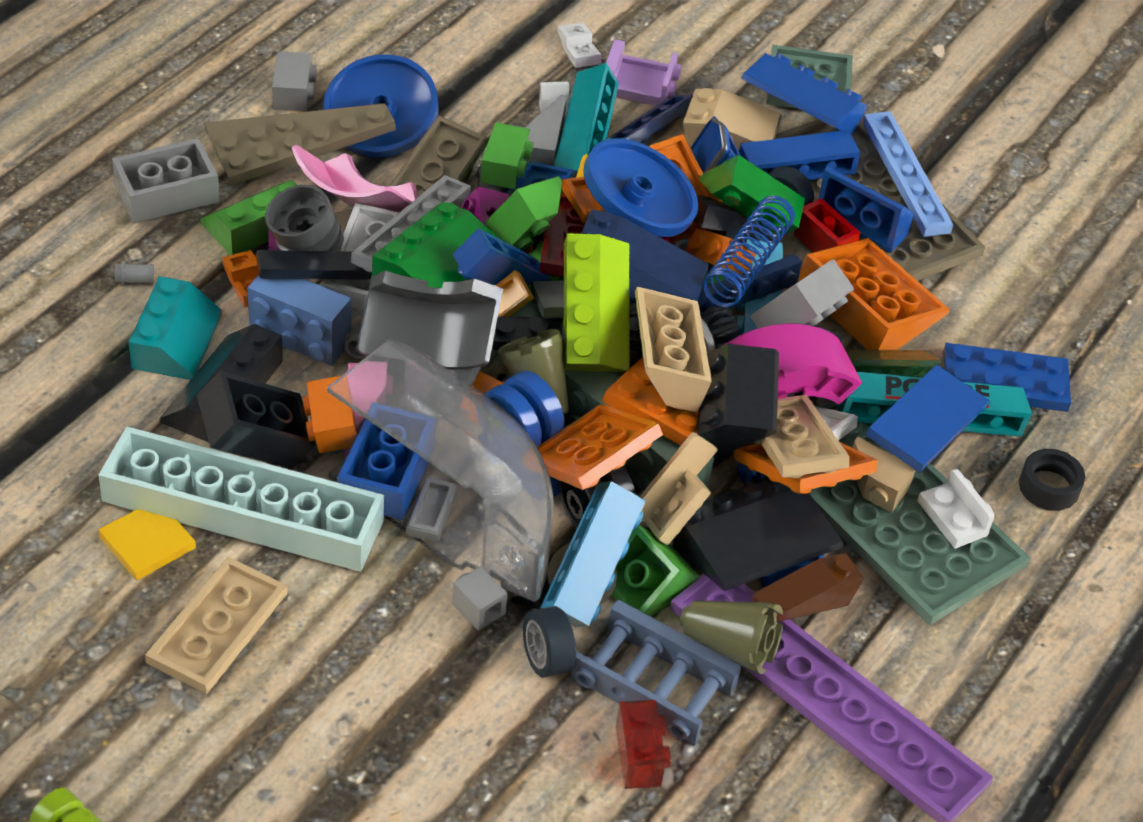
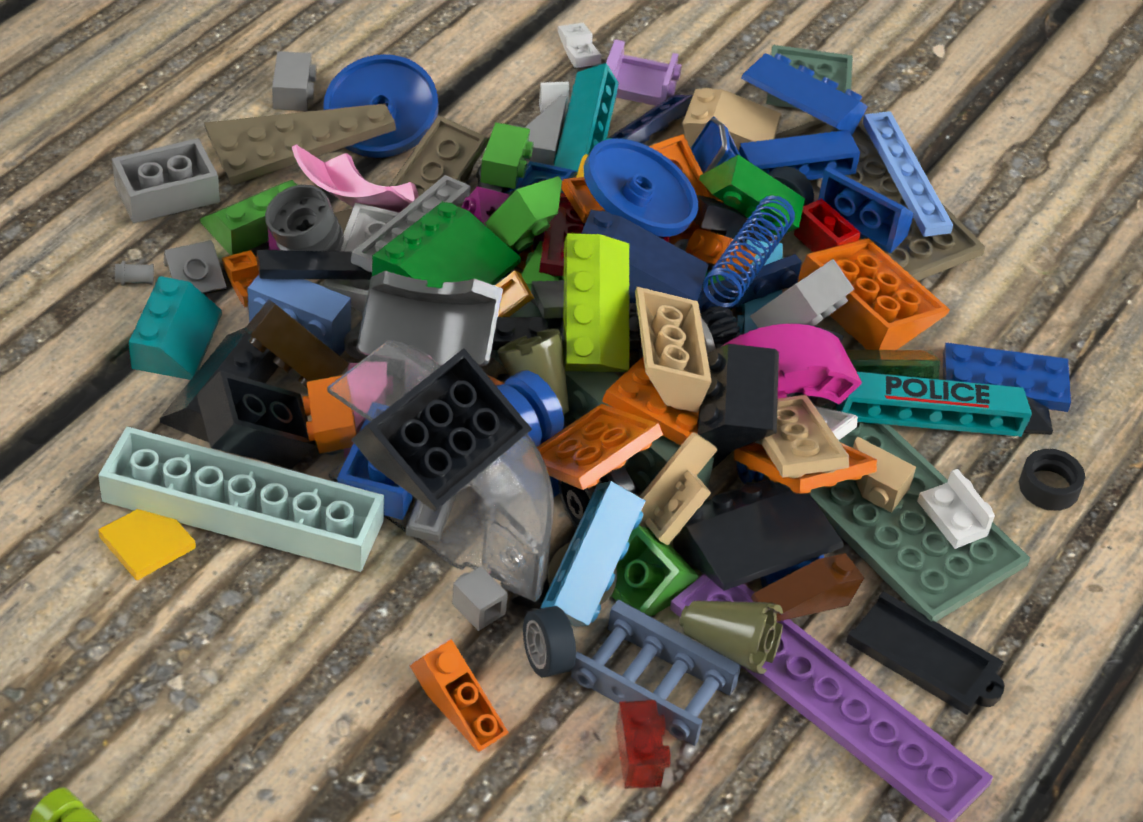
tan plate [145,557,287,694] -> none
blue slope [453,228,551,286] -> none
blue tile [866,365,990,473] -> none
none -> light grey piece [164,240,226,293]
none -> dark brown brick [244,299,349,388]
none -> black slope [352,348,532,512]
none -> orange slope [410,639,509,752]
none -> black piece [846,591,1005,715]
none -> black slope [1023,396,1053,435]

